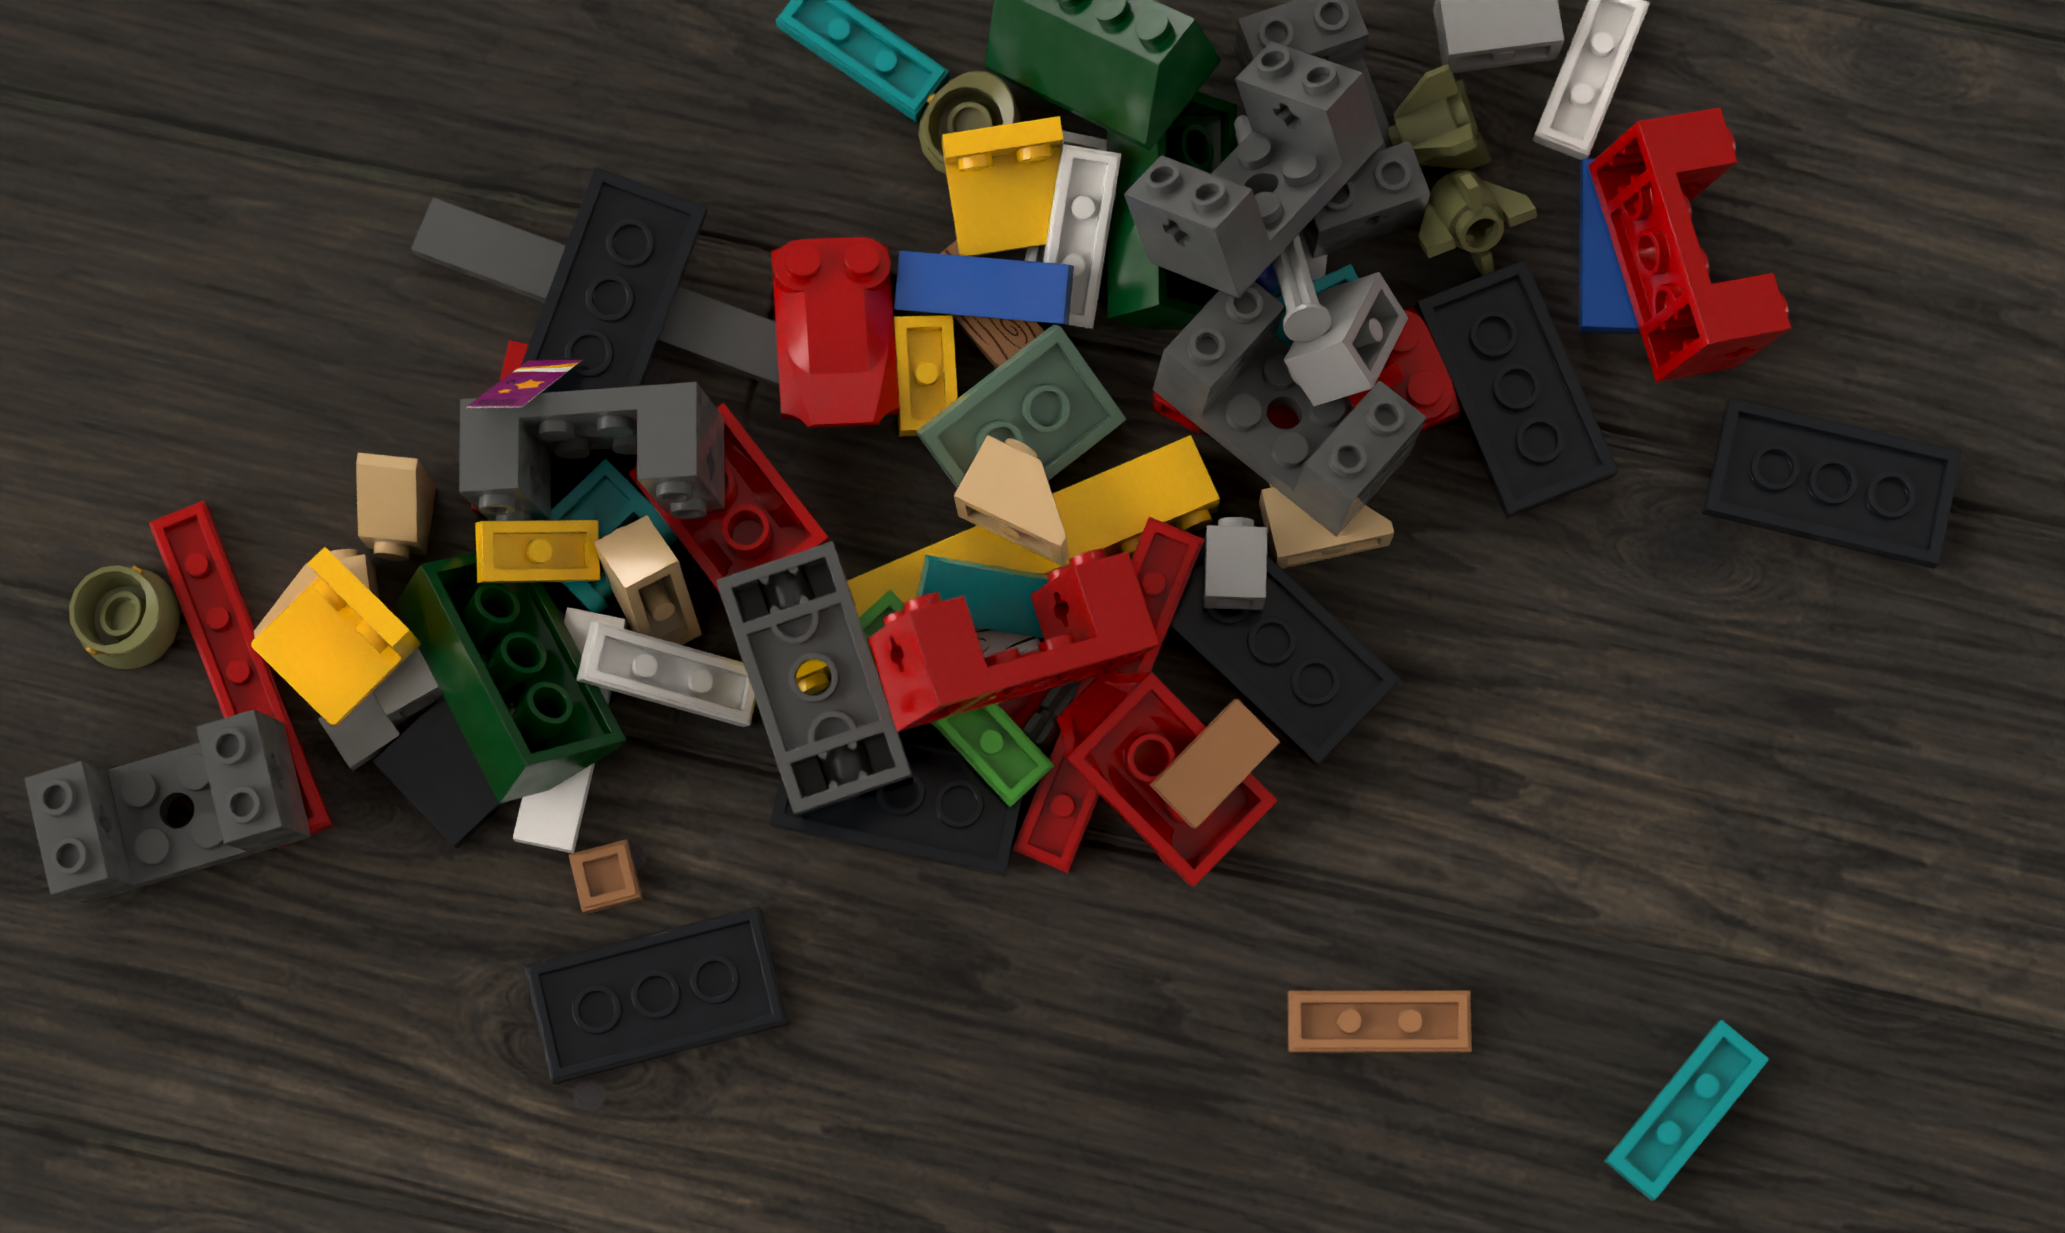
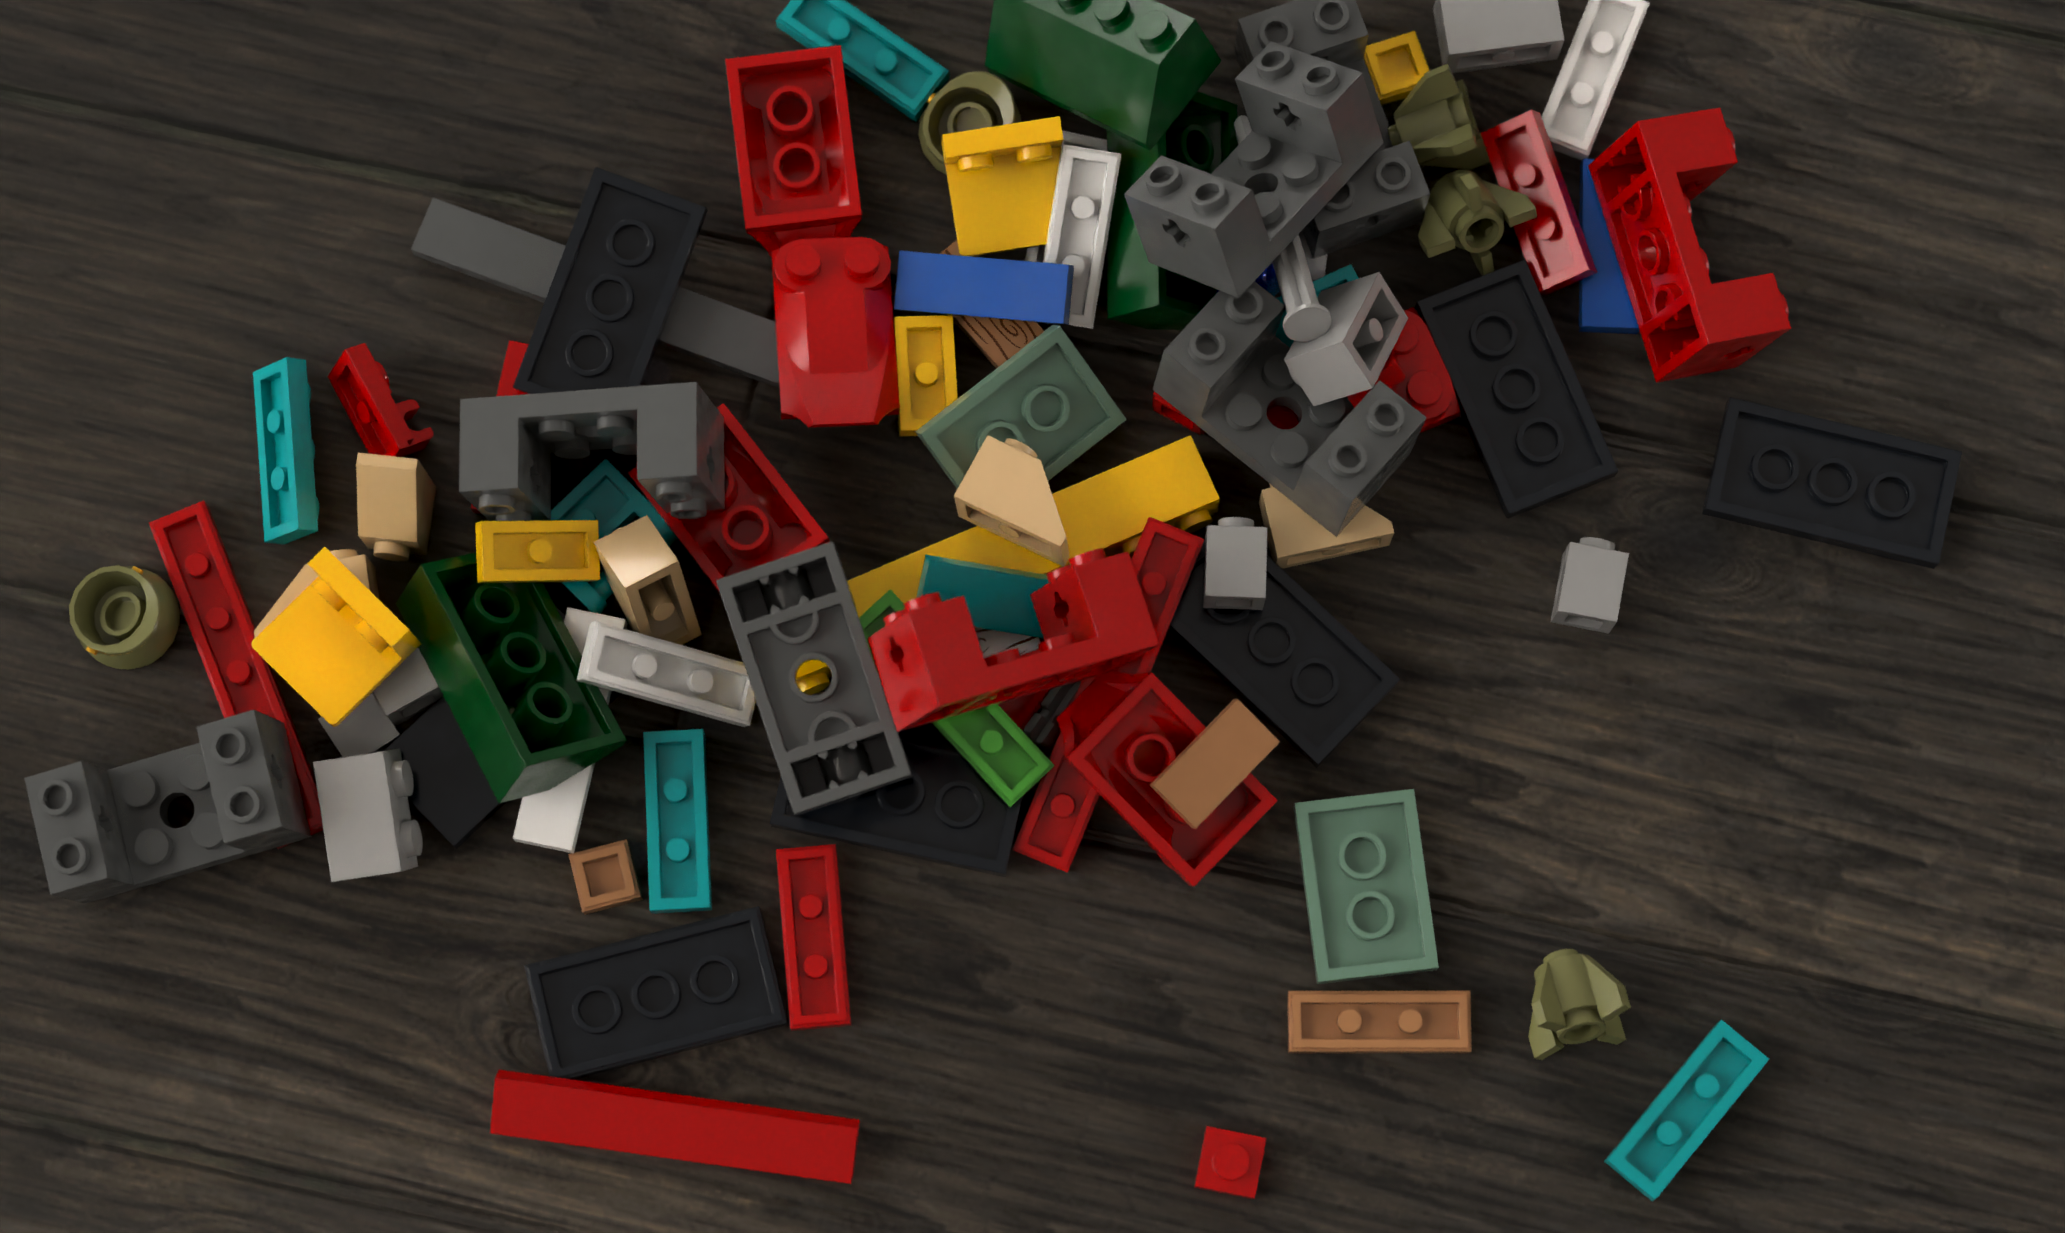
magenta sticker [466,360,582,408] -> none
none -> teal plate [253,357,319,544]
none -> light grey brick [313,748,423,882]
none -> red plate [327,343,434,457]
none -> red tile [490,1069,860,1184]
none -> teal plate [643,729,712,914]
none -> red slope [725,45,862,257]
none -> red tile [776,844,852,1031]
none -> red plate [1194,1126,1266,1200]
none -> sand green plate [1293,789,1439,984]
none -> yellow tile [1363,31,1429,105]
none -> red plate [1481,109,1597,295]
none -> olive brick [1528,949,1631,1060]
none -> light grey brick [1551,537,1629,634]

